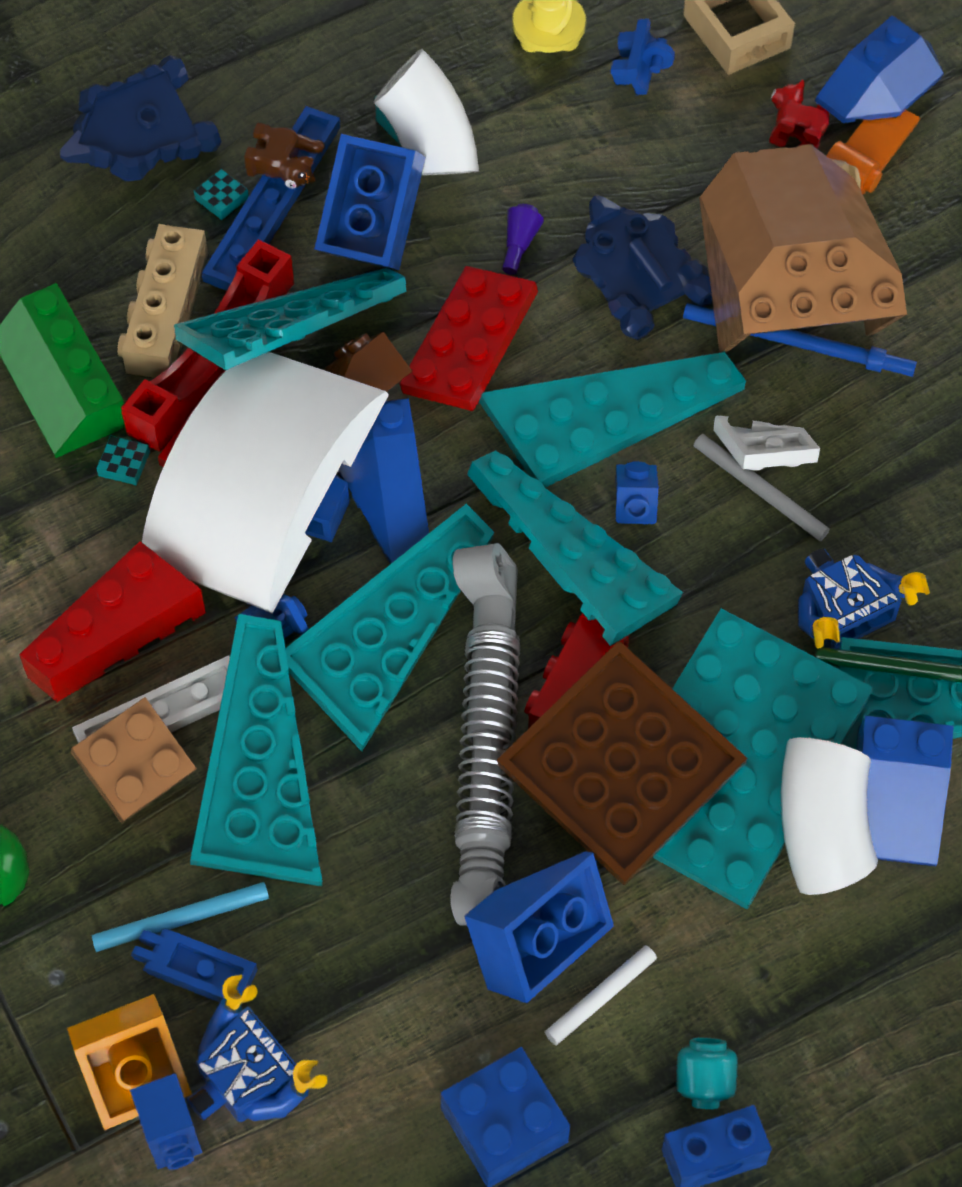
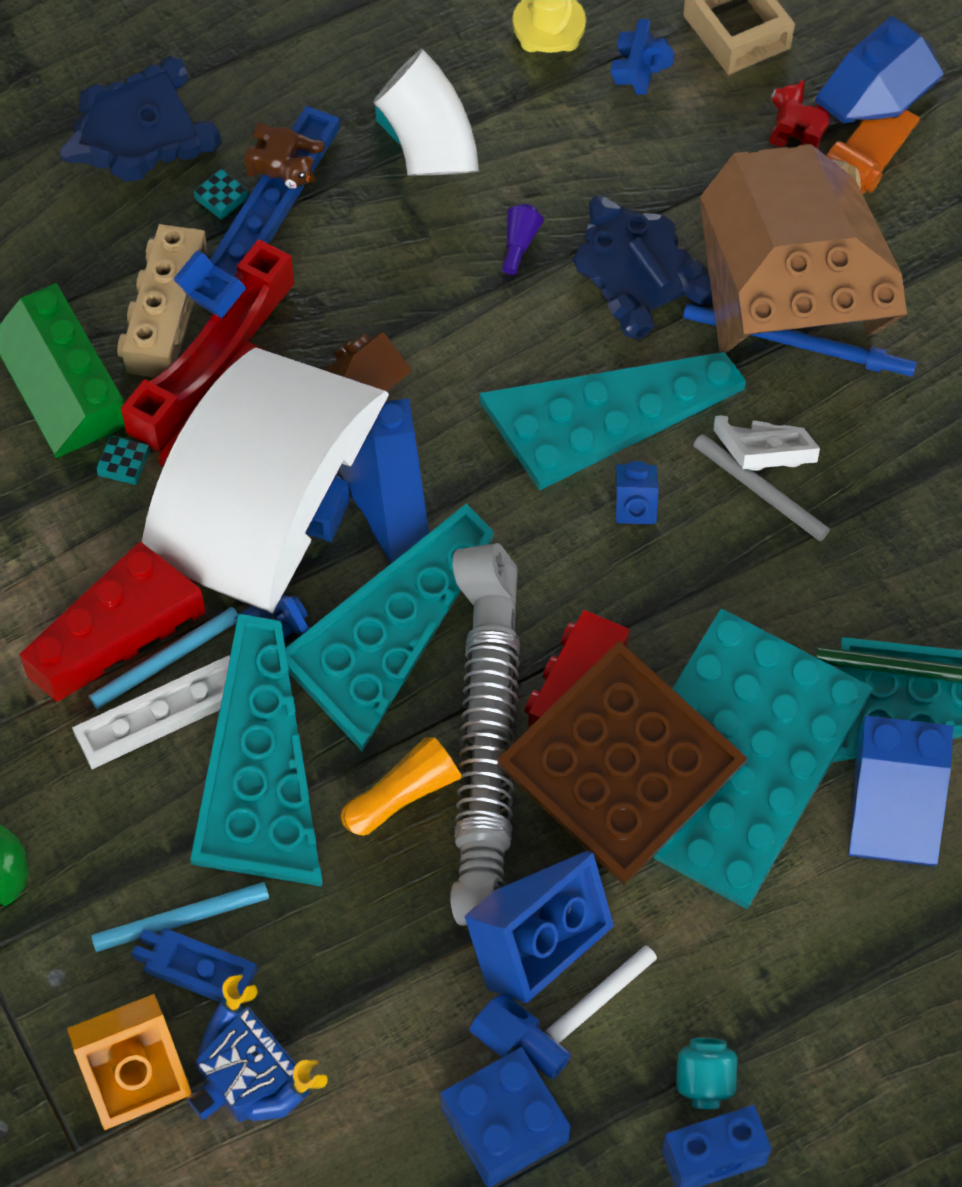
medium nougat brick [71,697,197,824] -> none
blue brick [130,1073,203,1170] -> none
teal wing [174,268,407,370] -> none
blue brick [314,134,426,271] -> none
red plate [399,266,538,411] -> none
teal wing [467,450,683,646] -> none
white brick [781,738,878,895] -> none
torso [798,548,930,649] -> none
none -> medium azure bar [88,606,238,710]
none -> blue bracket [174,251,246,319]
none -> light orange piece [340,737,462,835]
none -> blue piece [469,993,571,1080]

